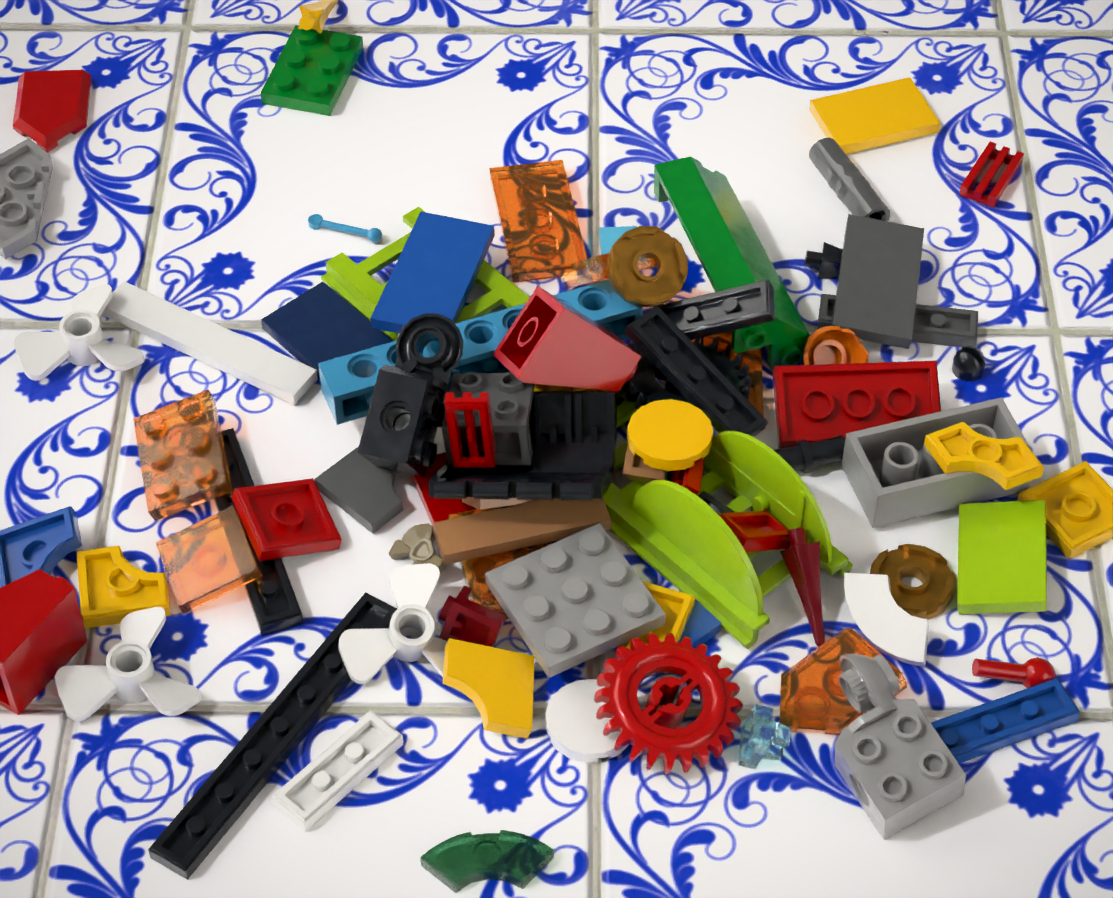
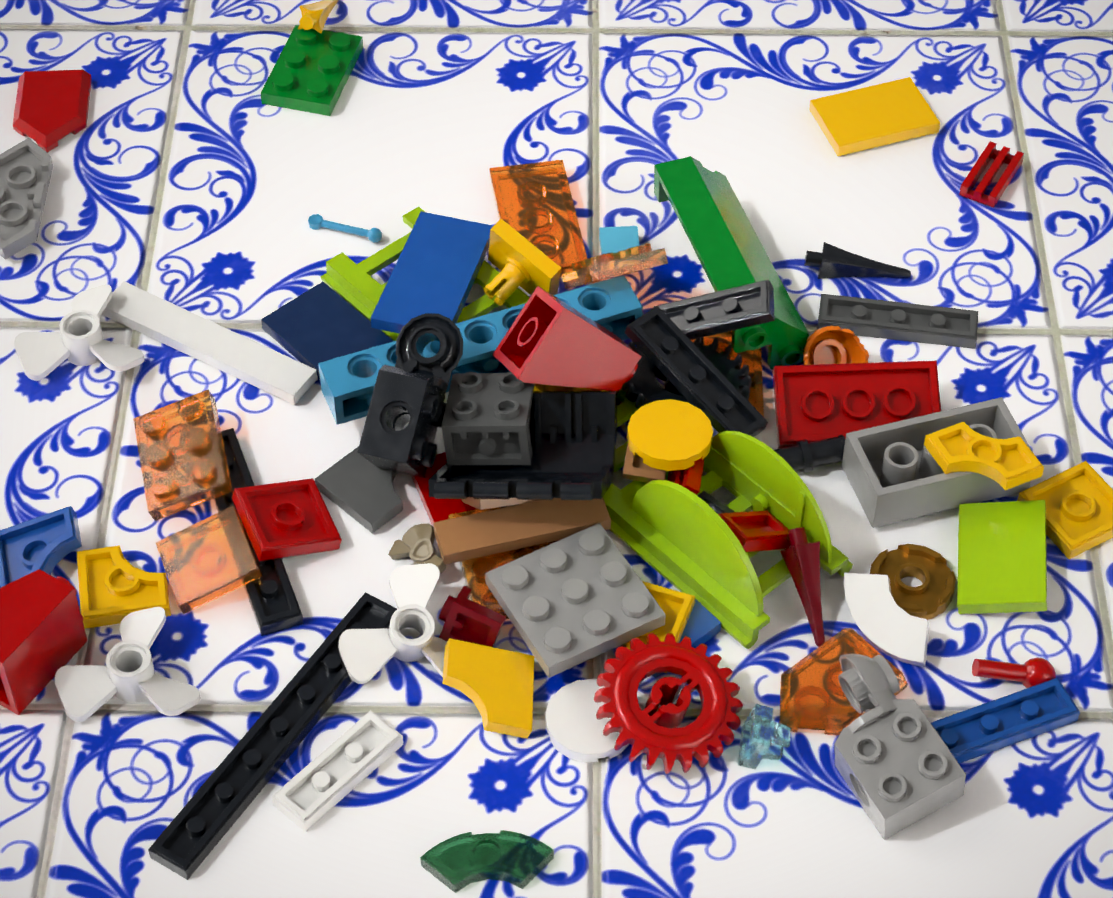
red tile [444,392,497,468] -> none
pearl gold tile [607,226,688,307] -> none
dark grey axle [809,137,890,221] -> none
dark grey tile [831,214,925,349] -> none
black hinge [952,346,985,381] -> none
none -> yellow tile [483,219,561,306]

